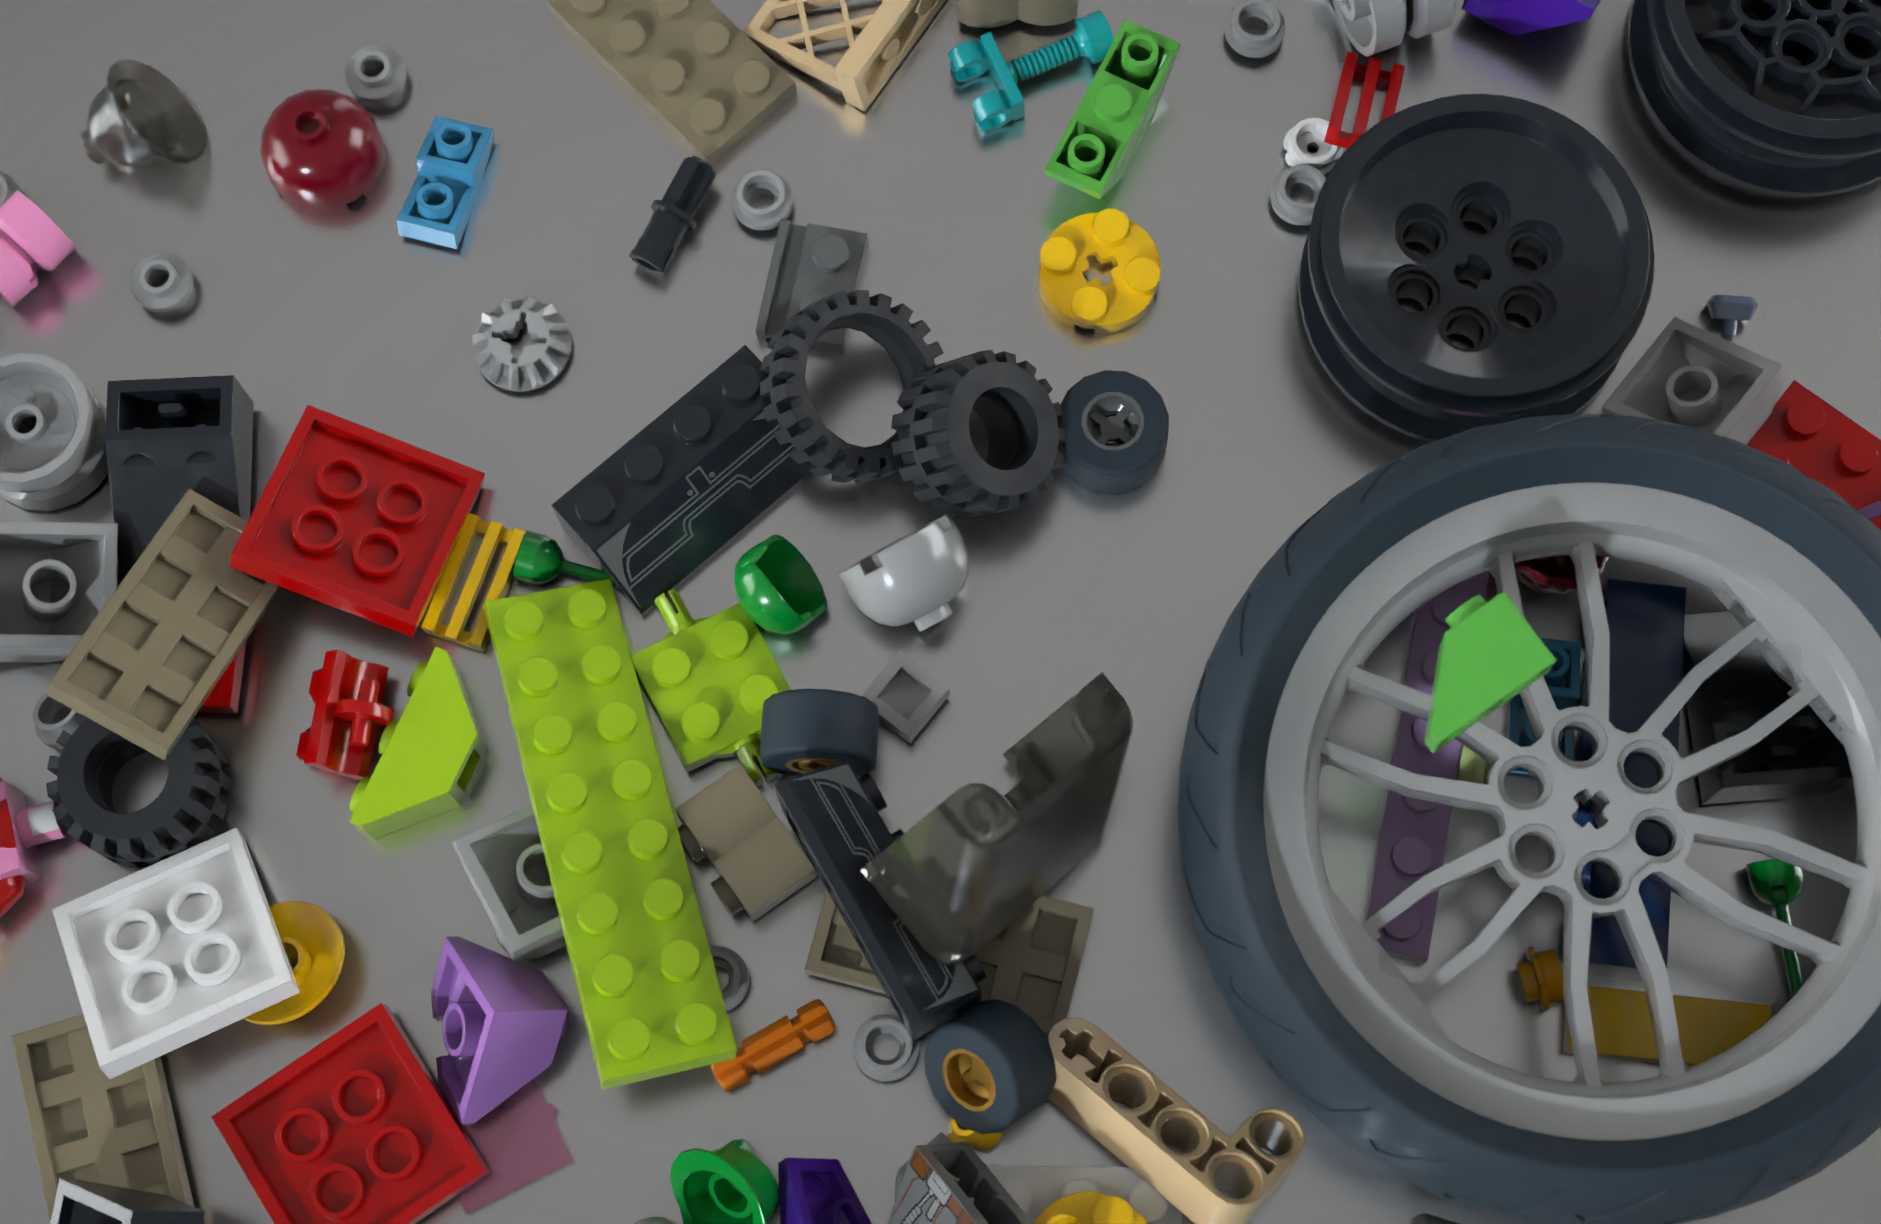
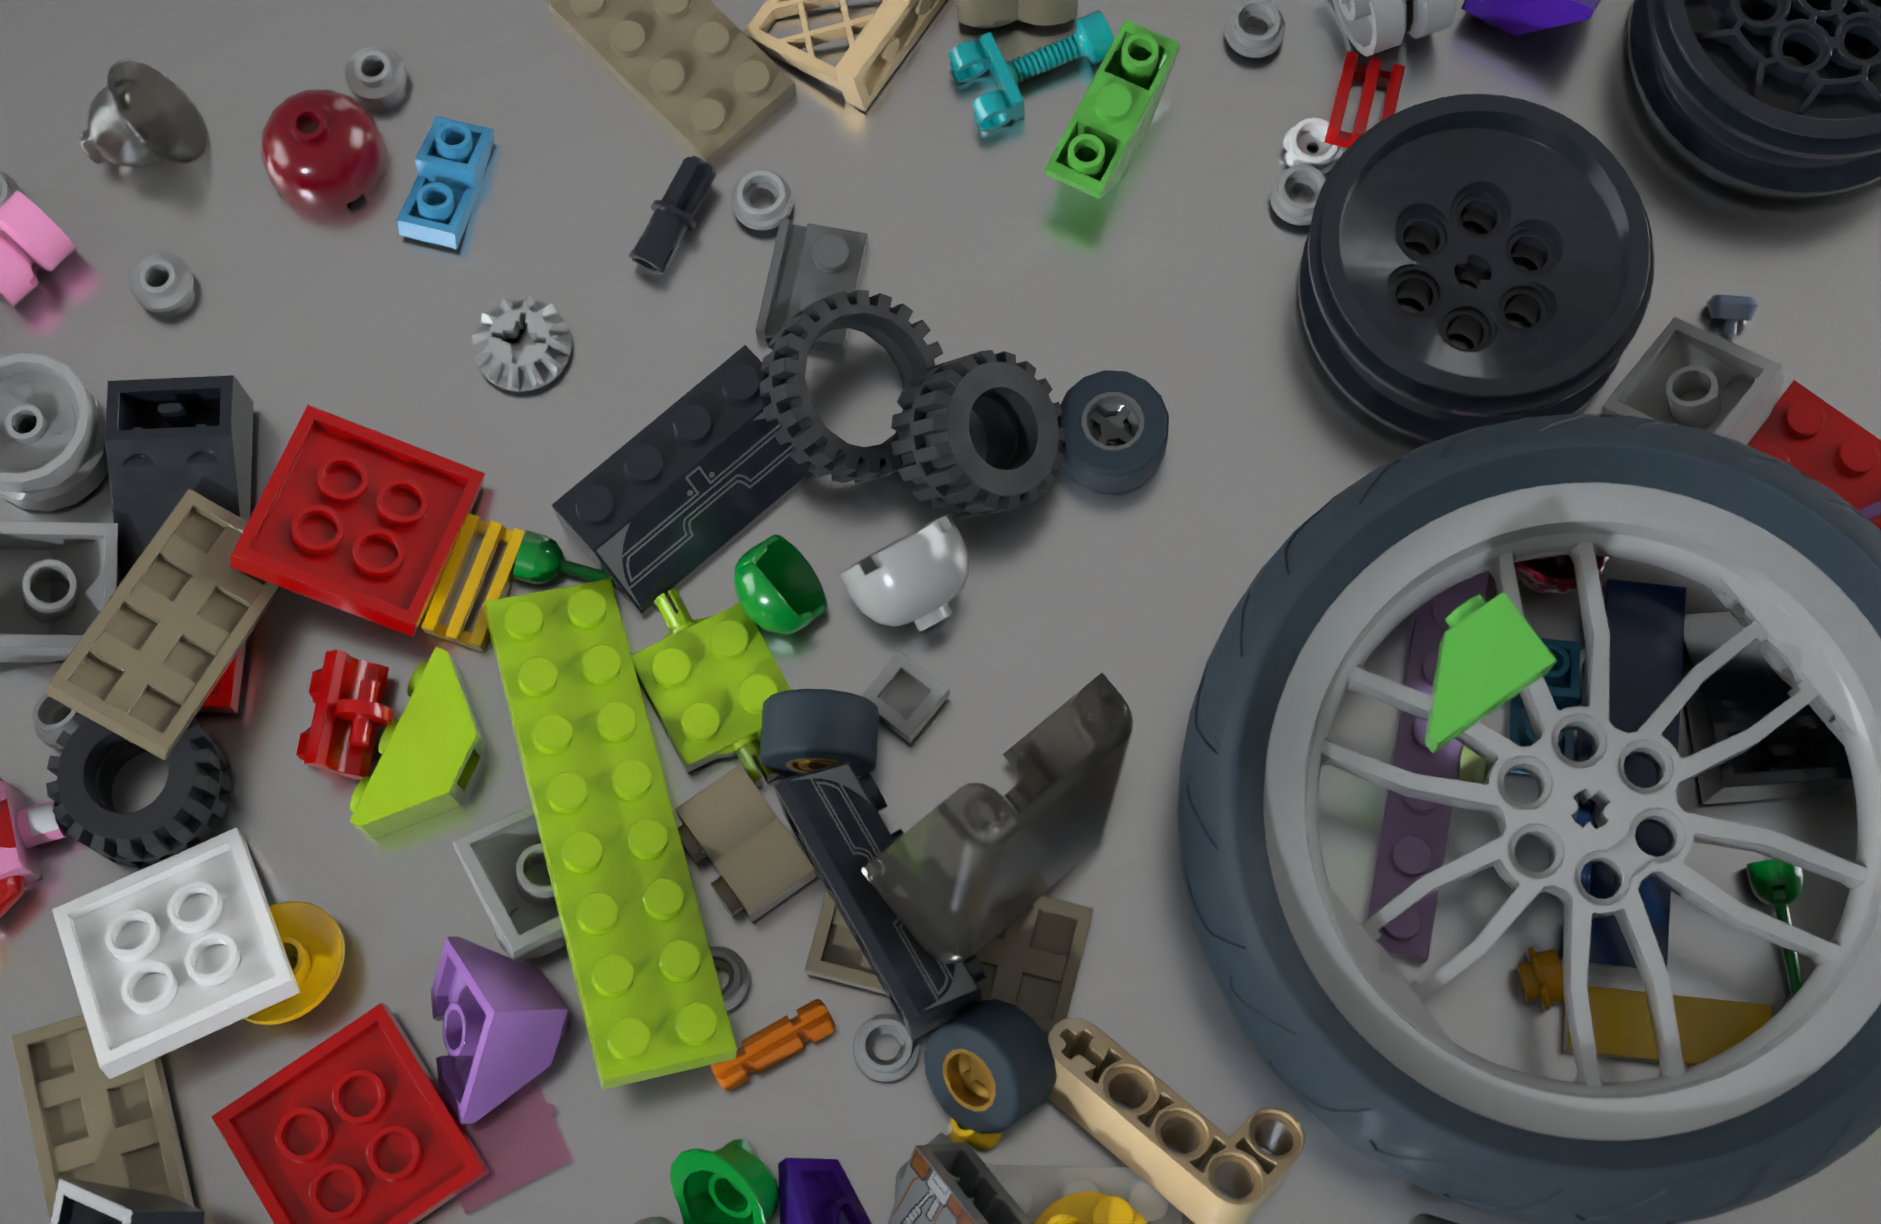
yellow plate [1039,208,1161,335] -> none

